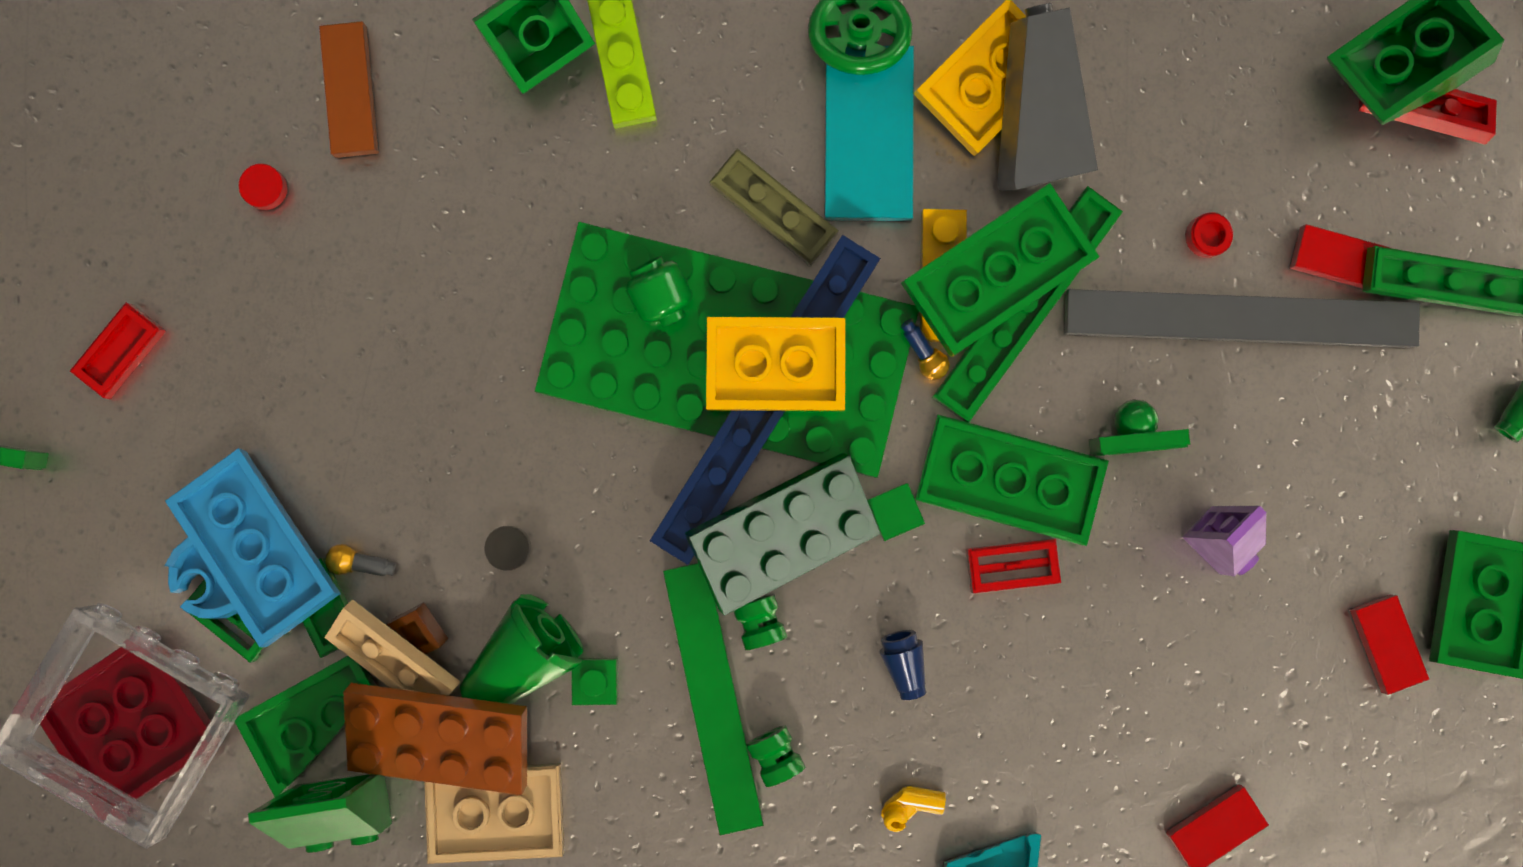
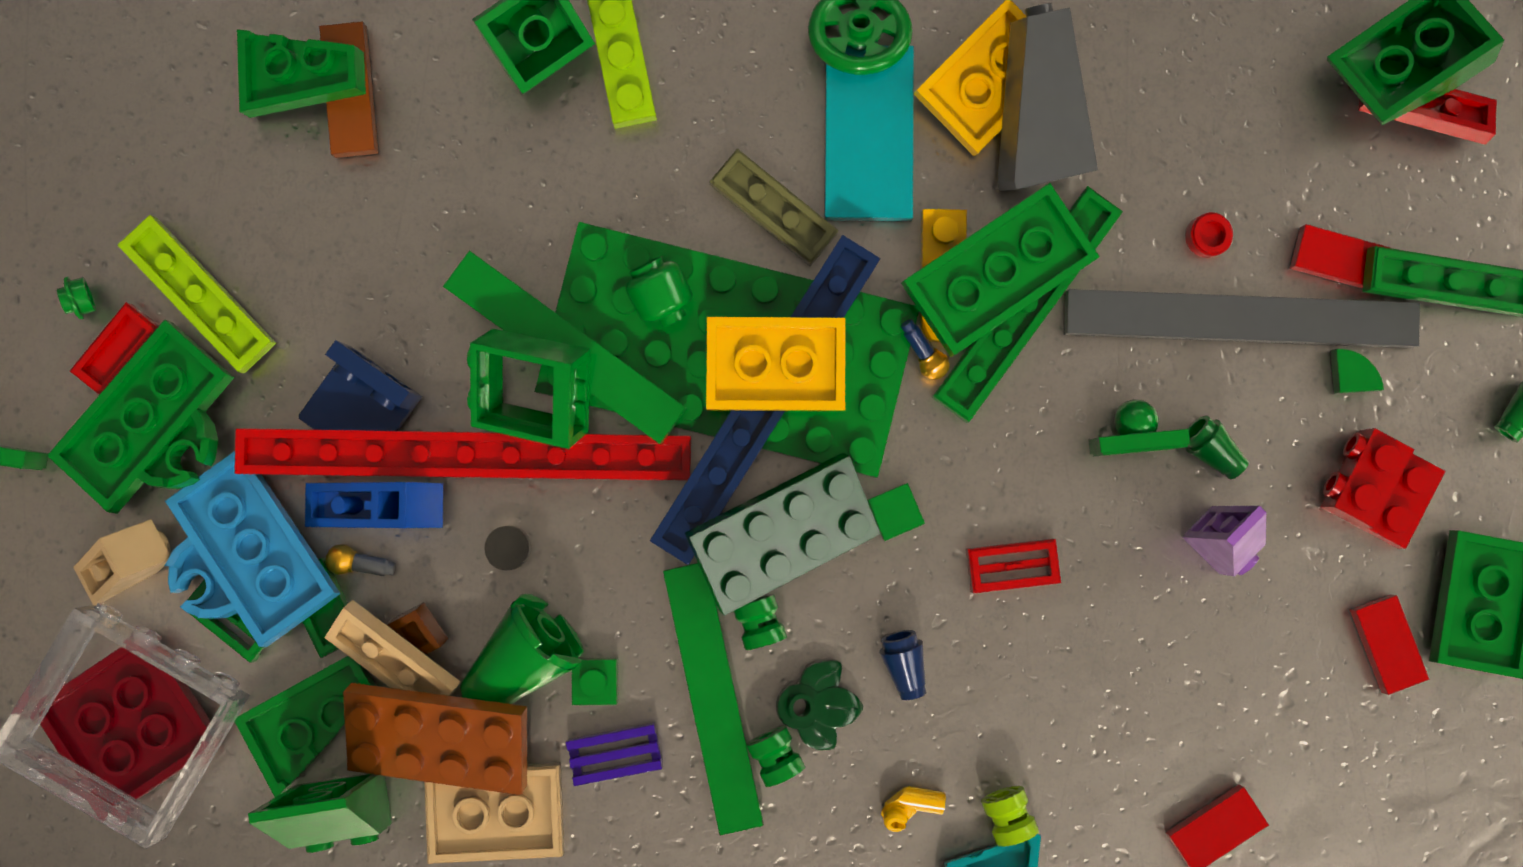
red tile [238,164,288,210] -> none
green tile [914,415,1109,546] -> none
none -> green plate [47,320,235,514]
none -> green plate [57,277,96,319]
none -> tan slope [73,519,170,606]
none -> lime plate [118,215,277,374]
none -> red plate [235,428,691,480]
none -> green wing [237,29,366,118]
none -> dark blue bracket [298,340,423,431]
none -> blue slope [305,482,444,528]
none -> green tile [443,250,687,445]
none -> green window [467,329,591,449]
none -> dark purple tile [566,722,663,786]
none -> dark green plate [776,660,863,750]
none -> lime wheel [981,786,1039,847]
none -> green cone [1186,415,1249,480]
none -> red plate [1320,428,1446,549]
none -> green tile [1330,349,1384,394]

